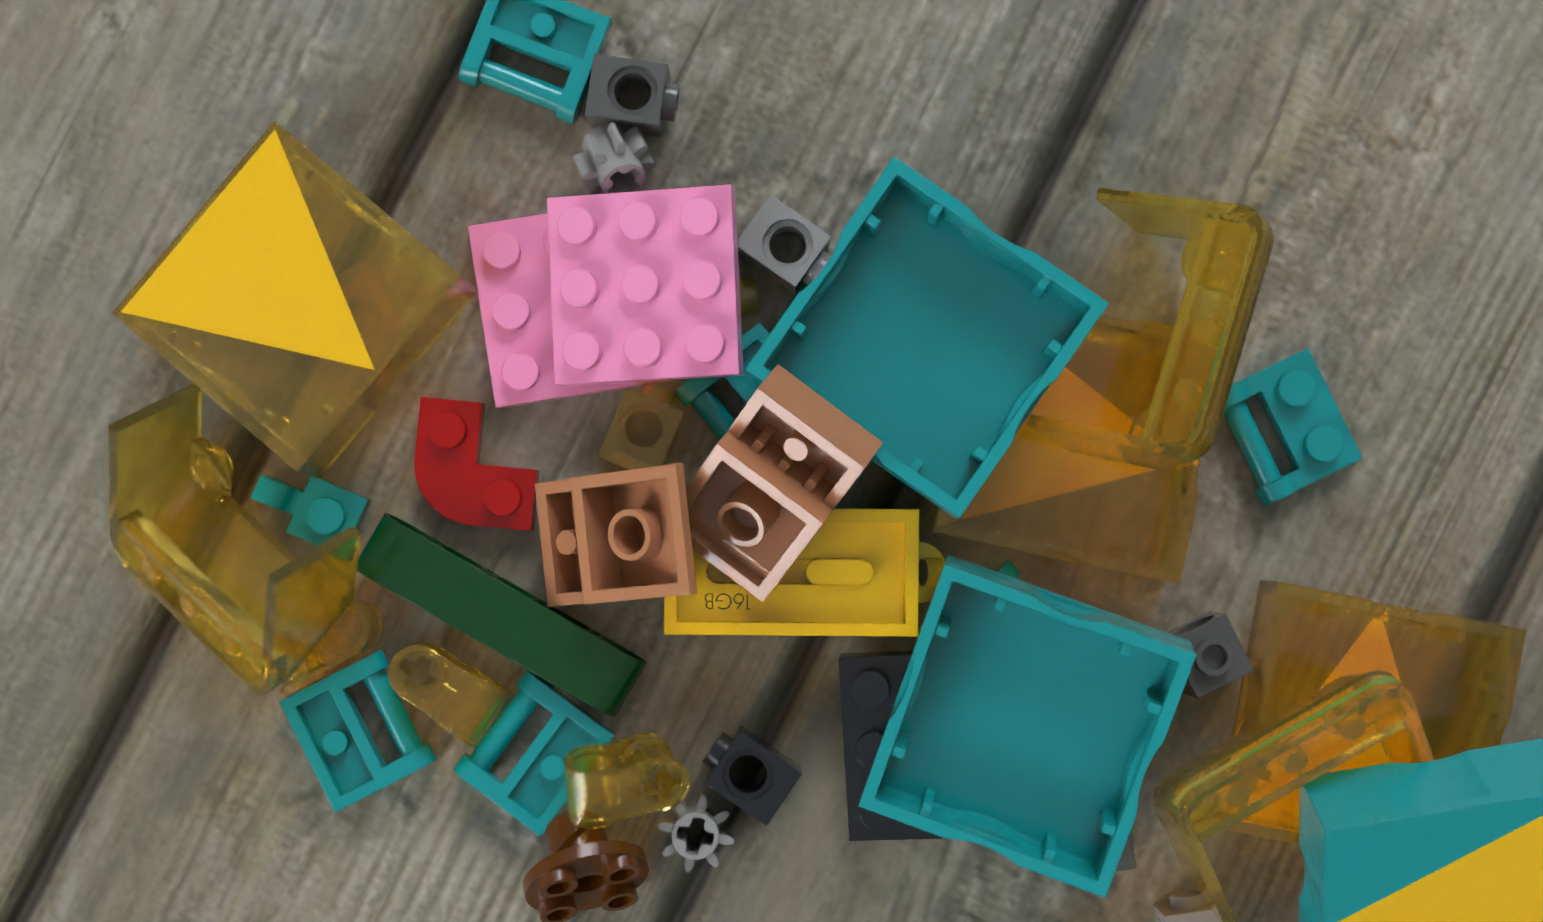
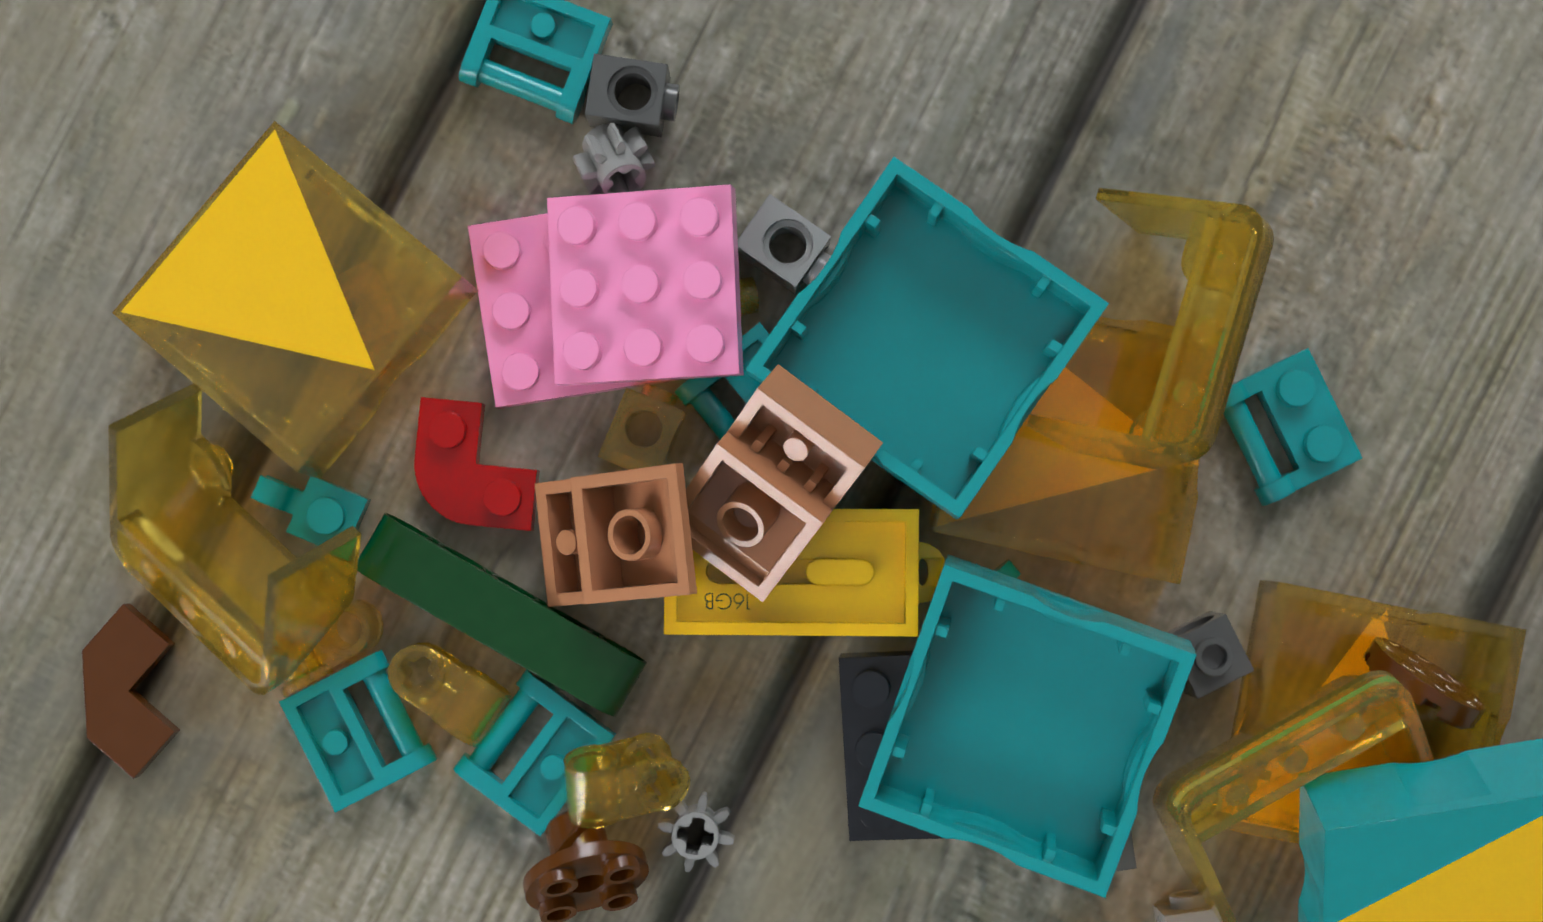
black brick [702,725,802,826] -> none
none -> reddish brown tile [82,603,180,779]
none -> reddish brown tile [1363,637,1486,729]

